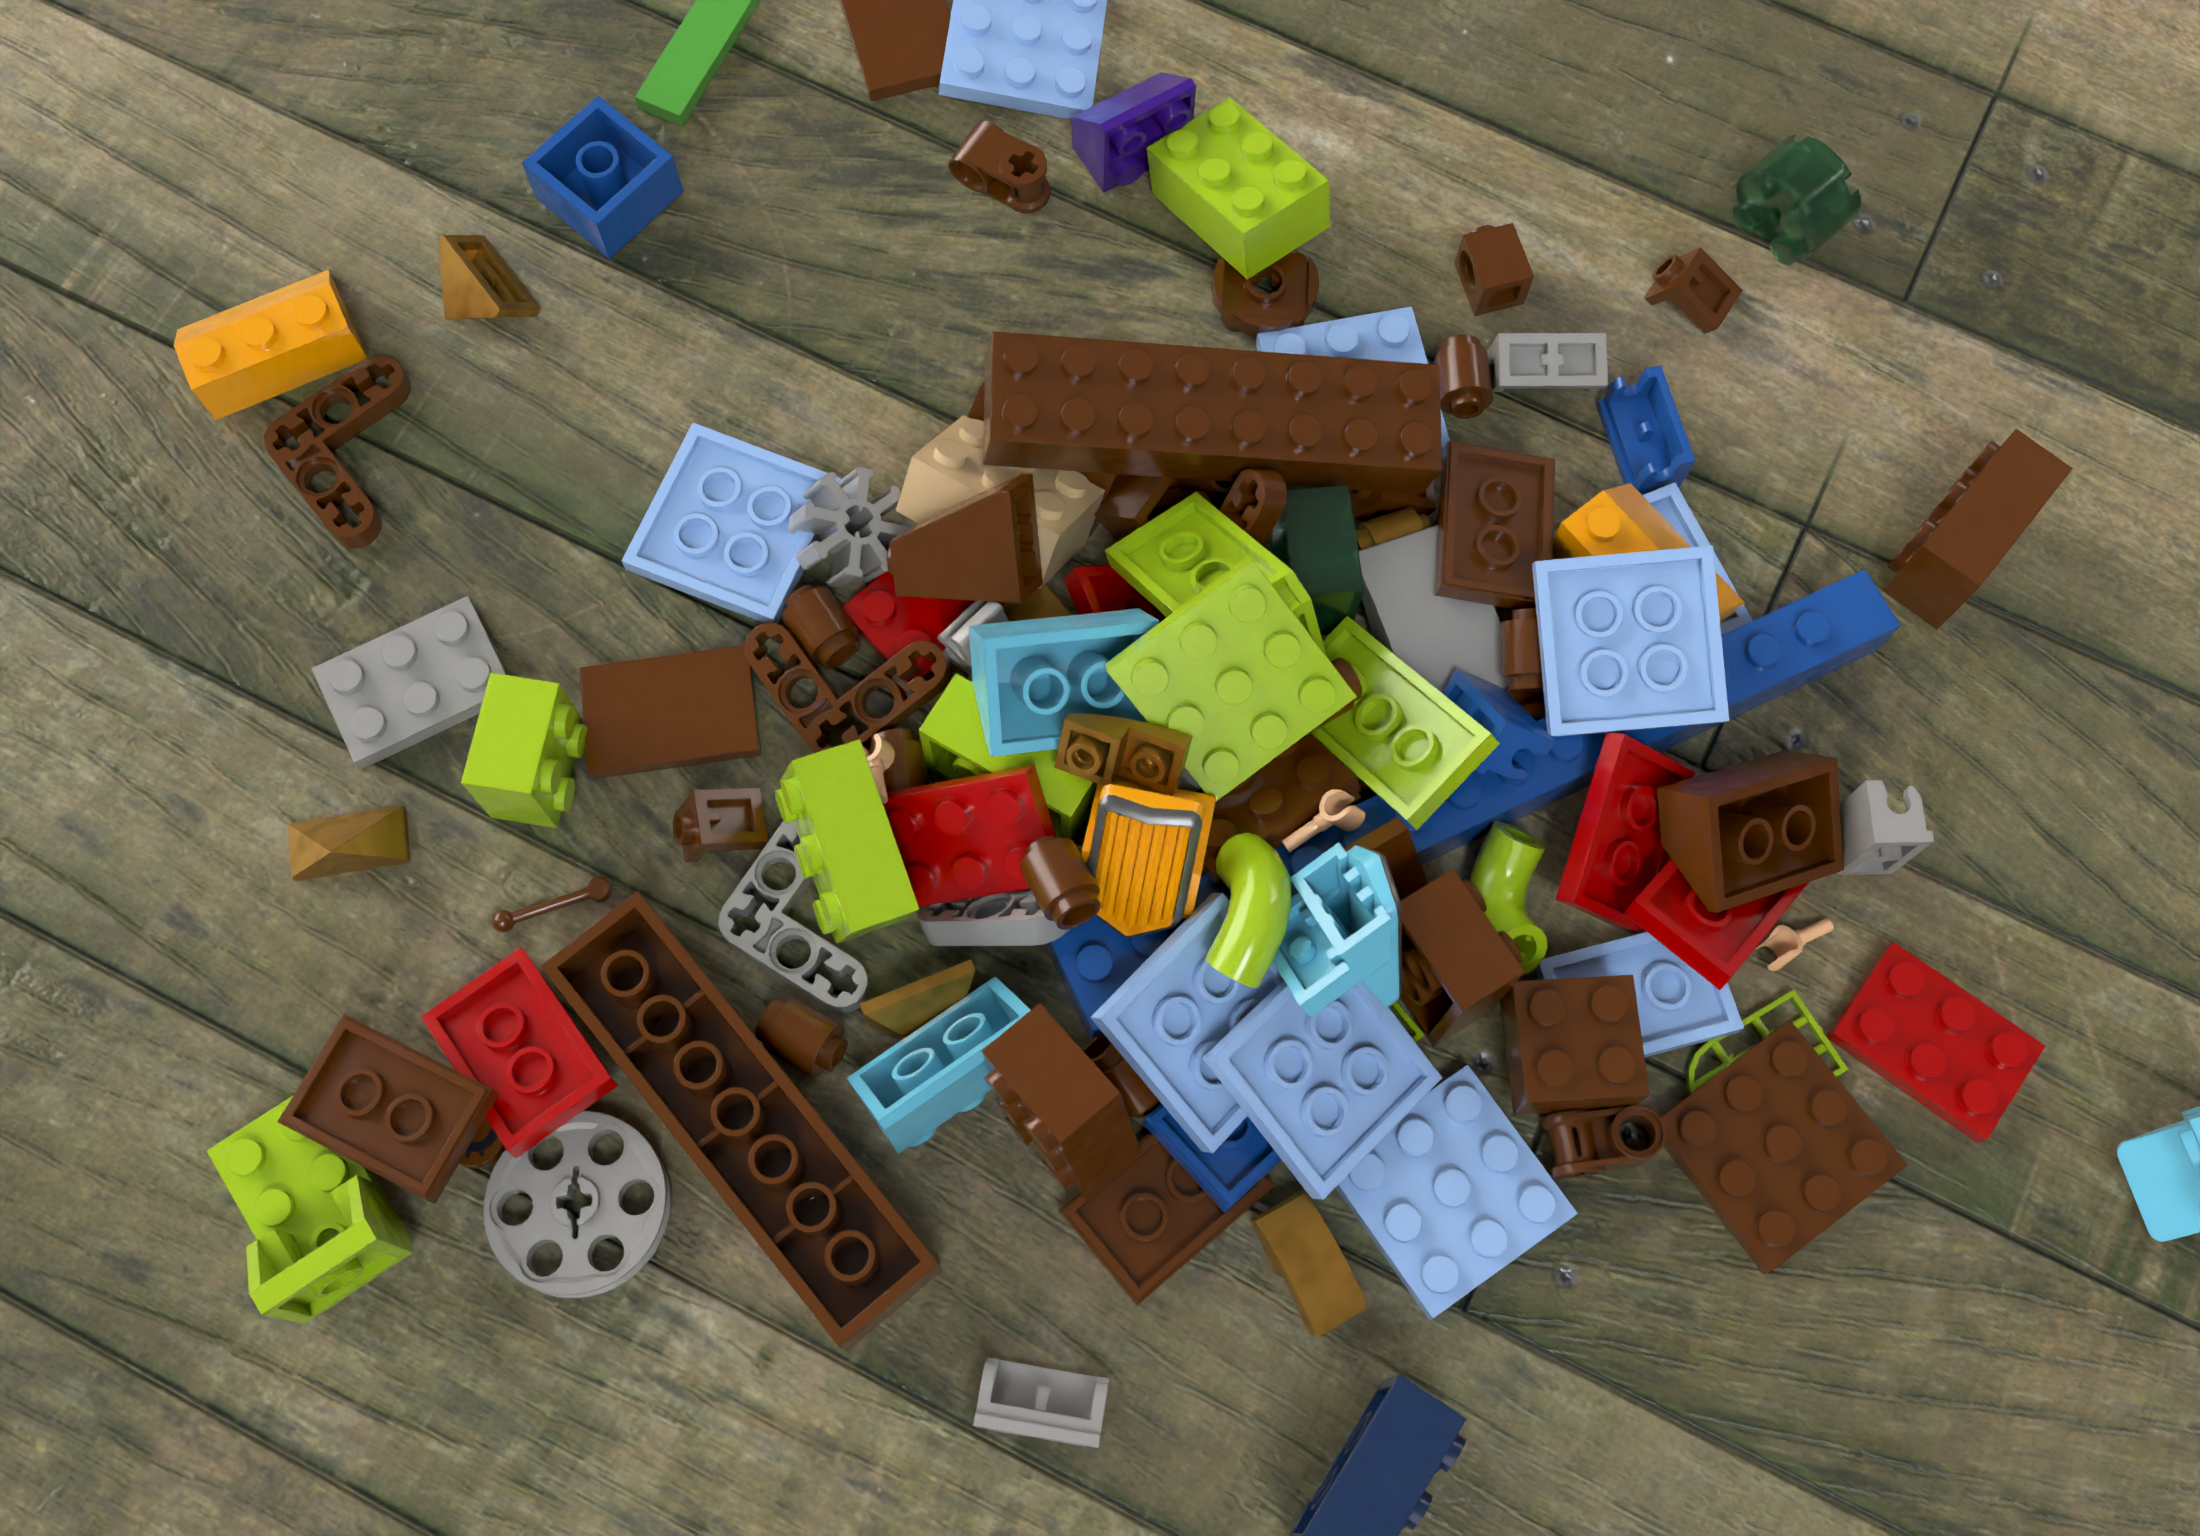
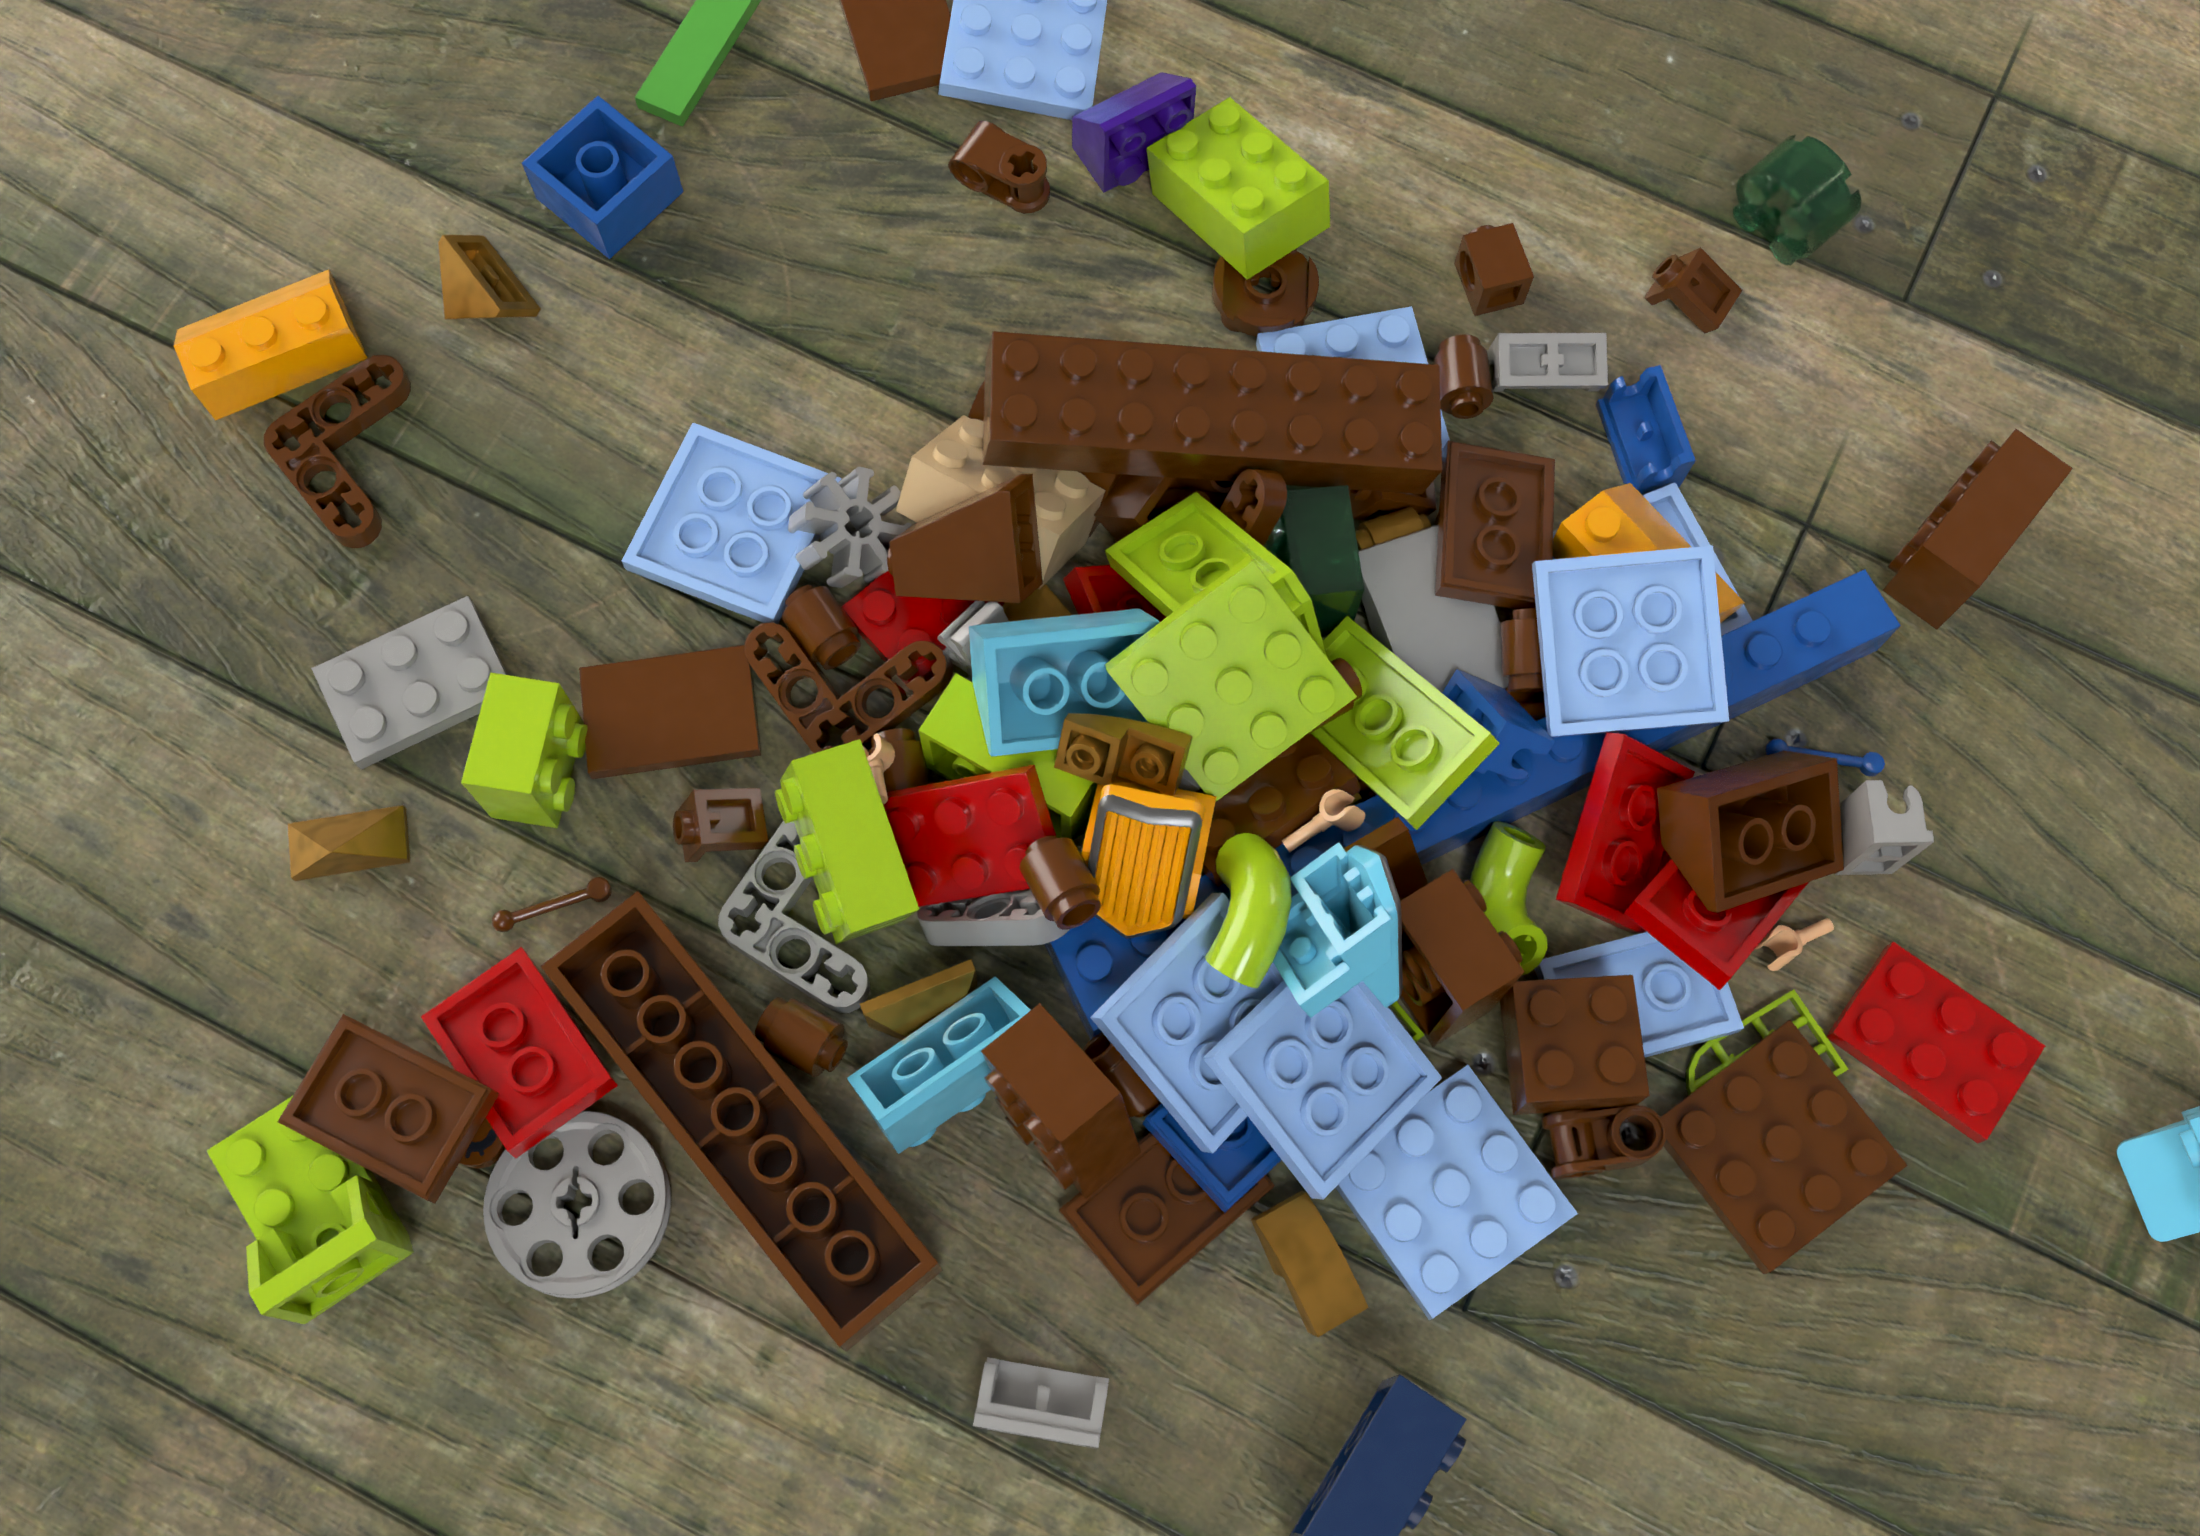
none -> blue hinge [1765,739,1885,777]

